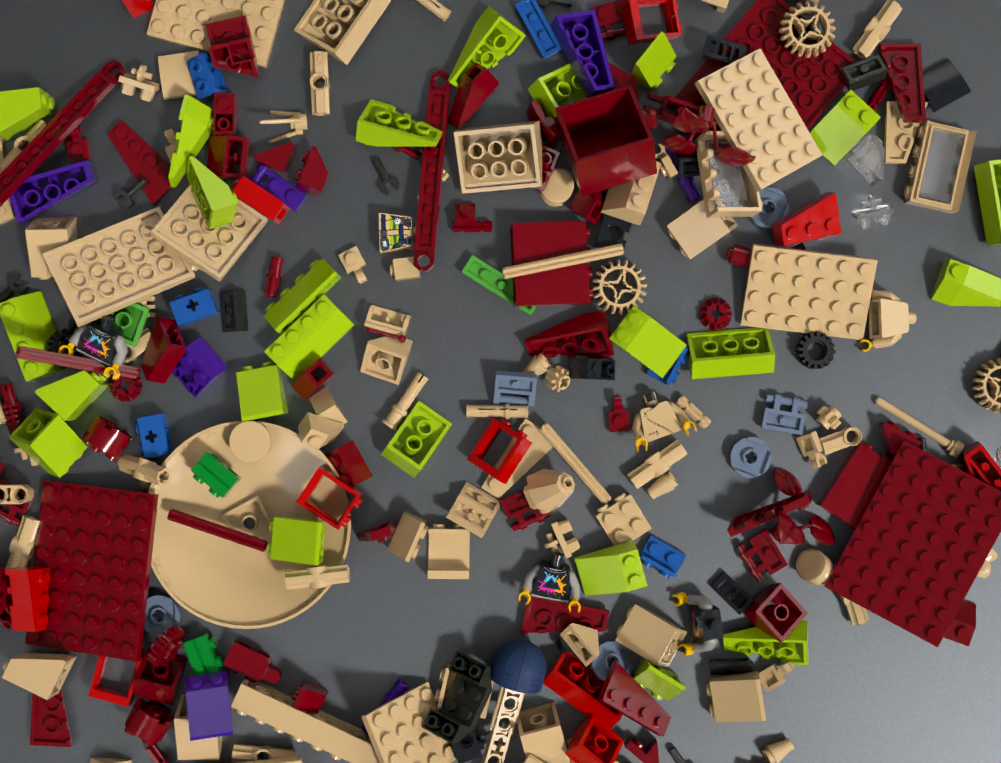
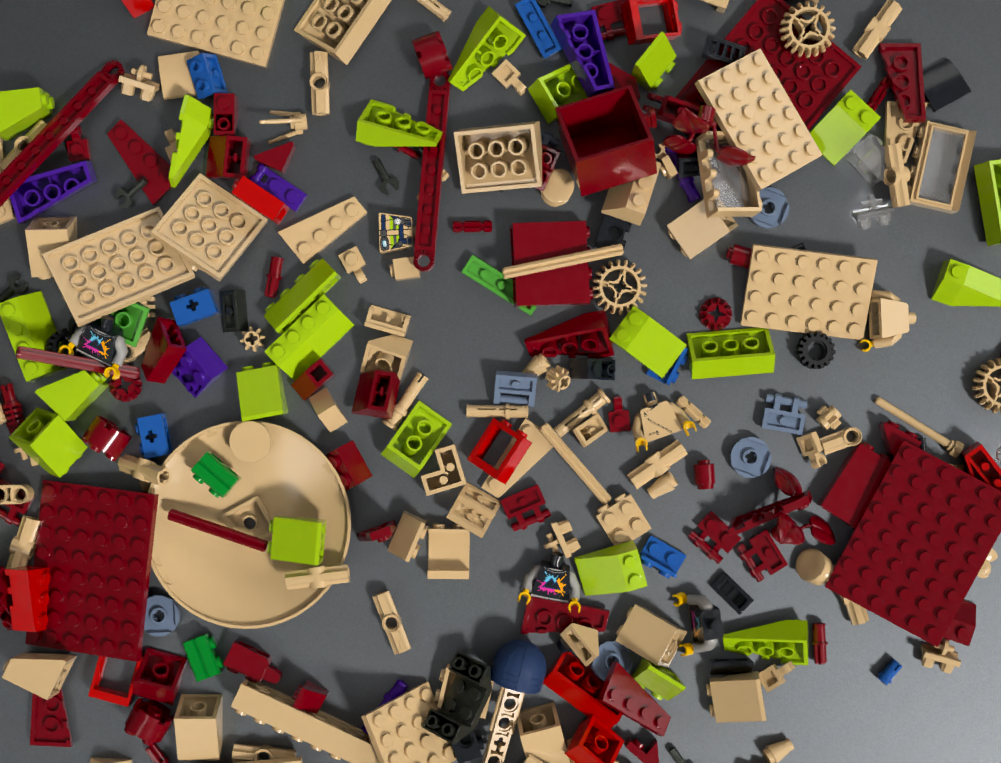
dark red gear [147,625,185,667] -> none
dark purple slope [185,671,233,741] -> none
lime slope [186,156,238,229] -> none
dark red slope [205,15,259,78] -> none
dark red slope [294,145,329,197] -> none
red window [296,465,363,530] -> none
tan slope [298,412,344,449] -> none
dark red hinge [365,326,406,343] -> none
dark red slope [448,62,500,130] -> none
dark red plate [455,204,476,224] -> none
tan cone [523,469,575,514] -> none
dark red slope [526,100,560,146] -> none
dark red slope [569,190,605,225] -> none
dark red slope [744,583,808,642] -> none
red wedge [772,192,842,246] -> none
pearl dark grey slope [841,54,888,91] -> none
none -> tan gear [240,326,267,352]
none -> tan wing [278,197,367,265]
none -> dark red slope [351,370,400,419]
none -> tan piece [372,590,412,655]
none -> dark red brick [412,31,453,79]
none -> tan brick [421,444,467,496]
none -> tan plate [492,59,527,96]
none -> tan pin [553,388,611,438]
none -> tan slope [571,413,609,448]
none -> dark red plate [688,510,742,564]
none -> dark red brick [694,460,716,490]
none -> dark red axle [811,623,828,665]
none -> blue pin [877,658,903,686]
none -> tan piece [882,143,910,208]
none -> tan hips [920,638,961,674]

